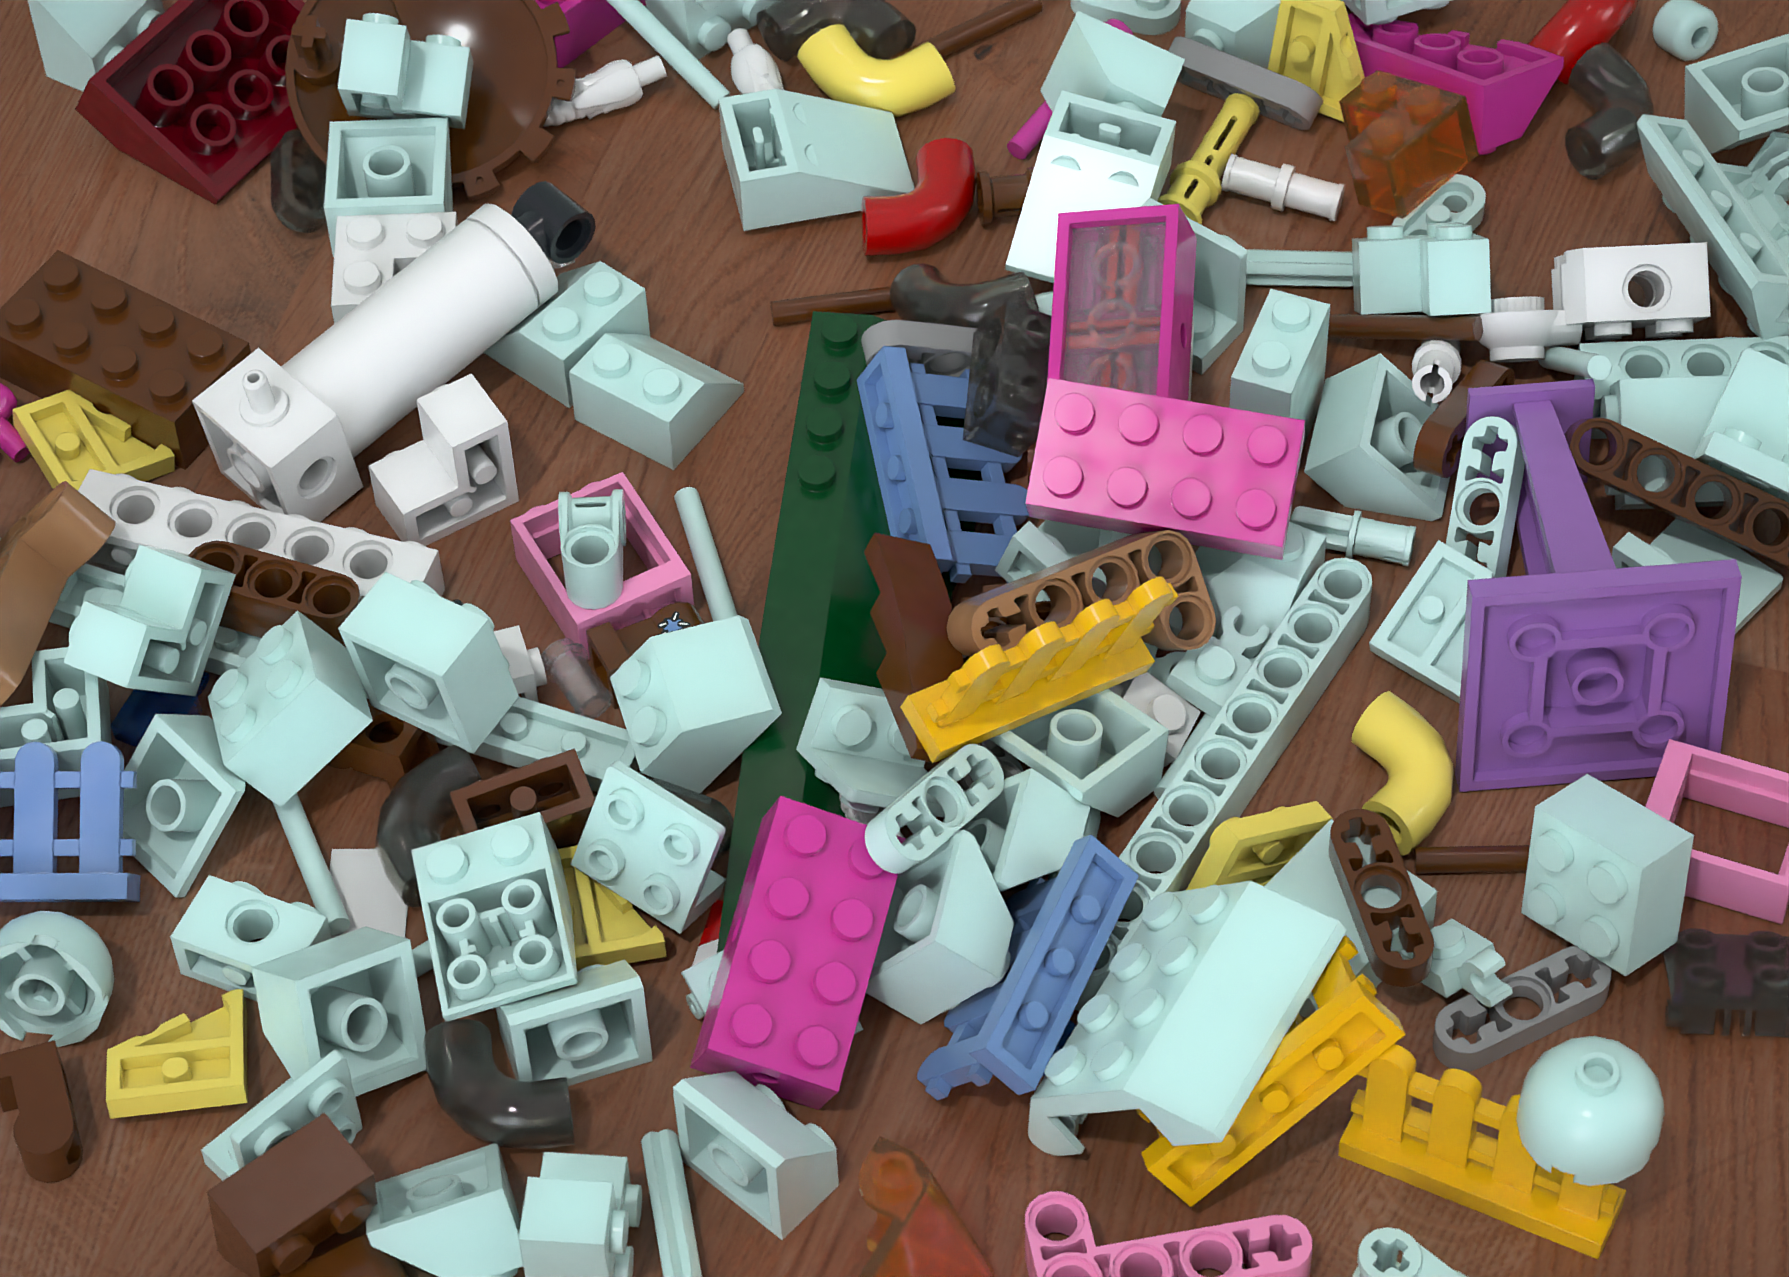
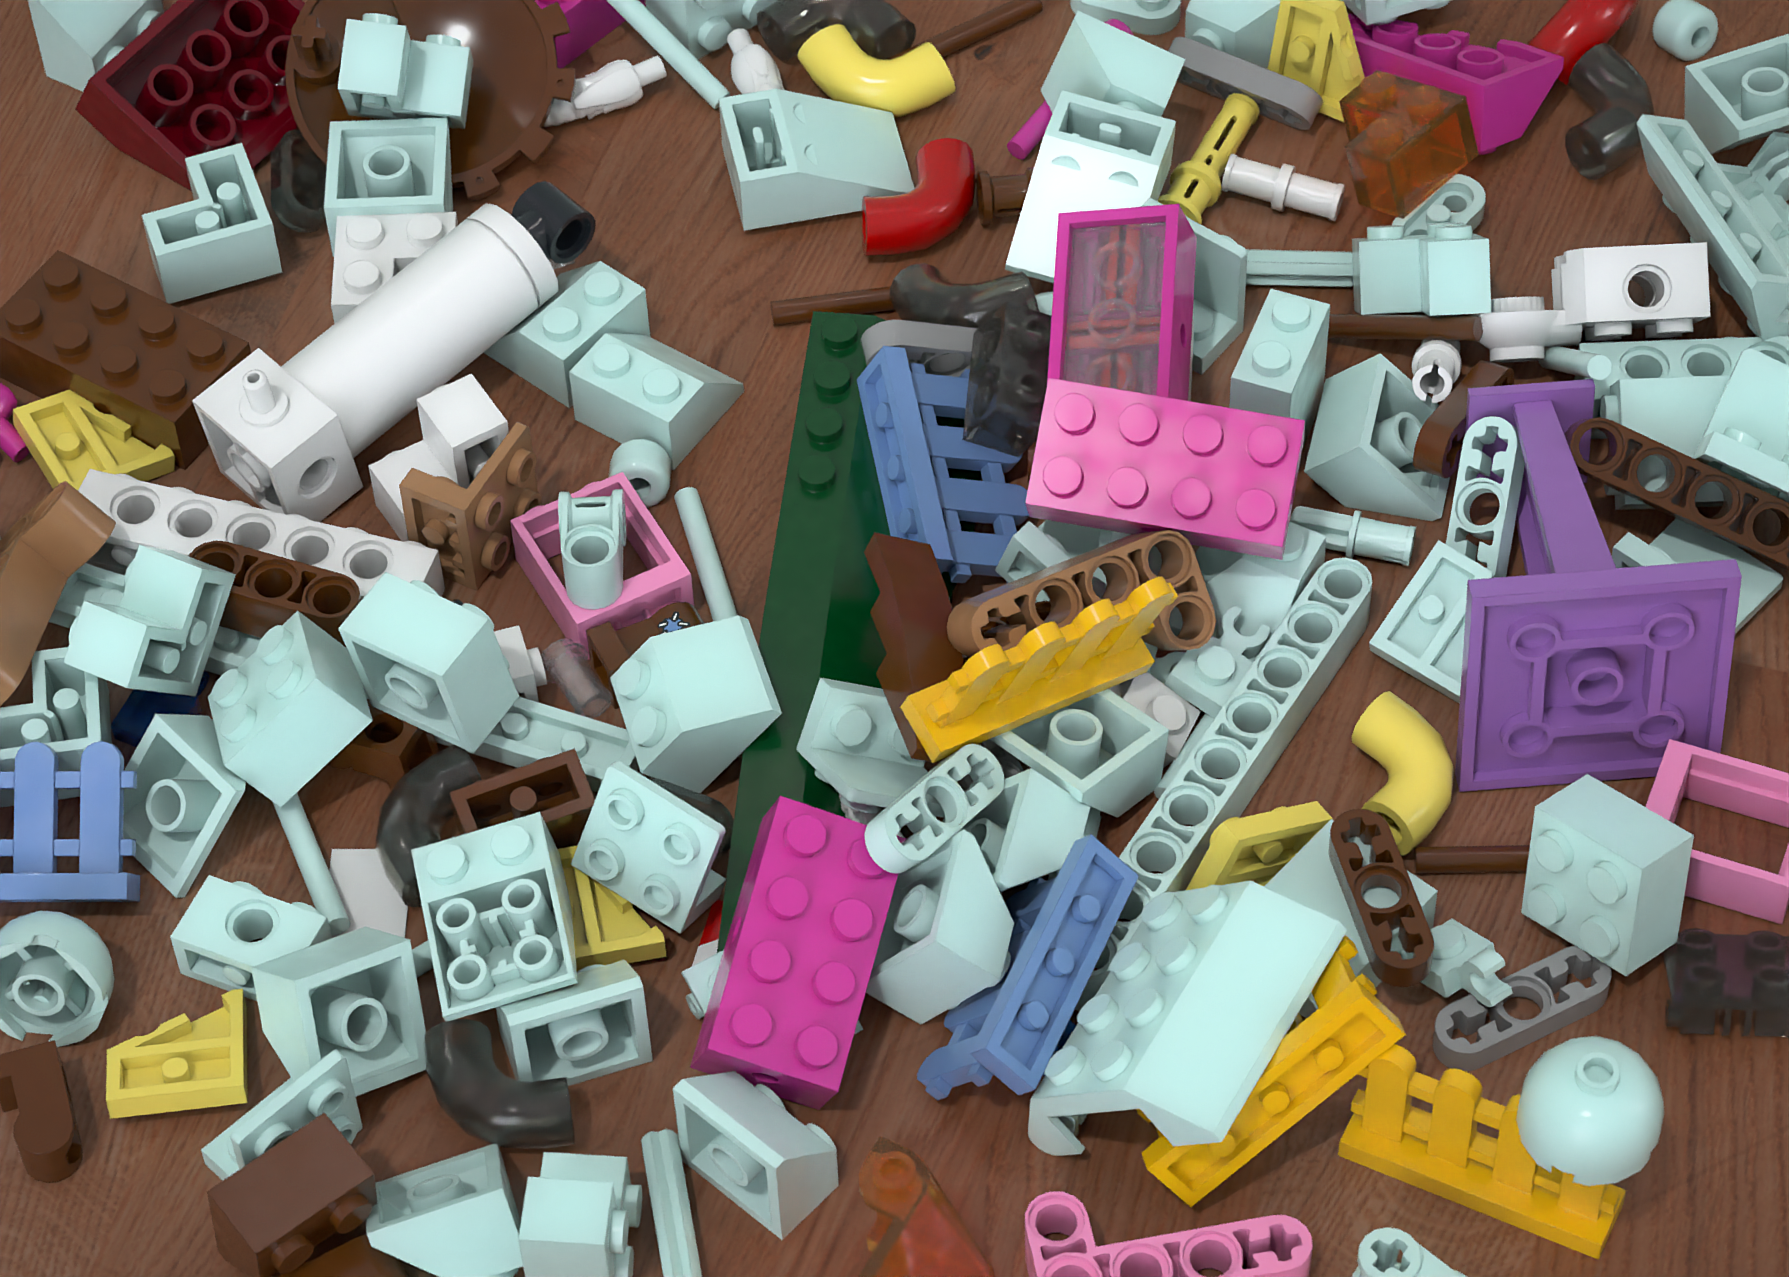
none -> light aqua brick [142,143,282,304]
none -> medium nougat bracket [399,422,542,591]
none -> light aqua piece [609,439,671,508]

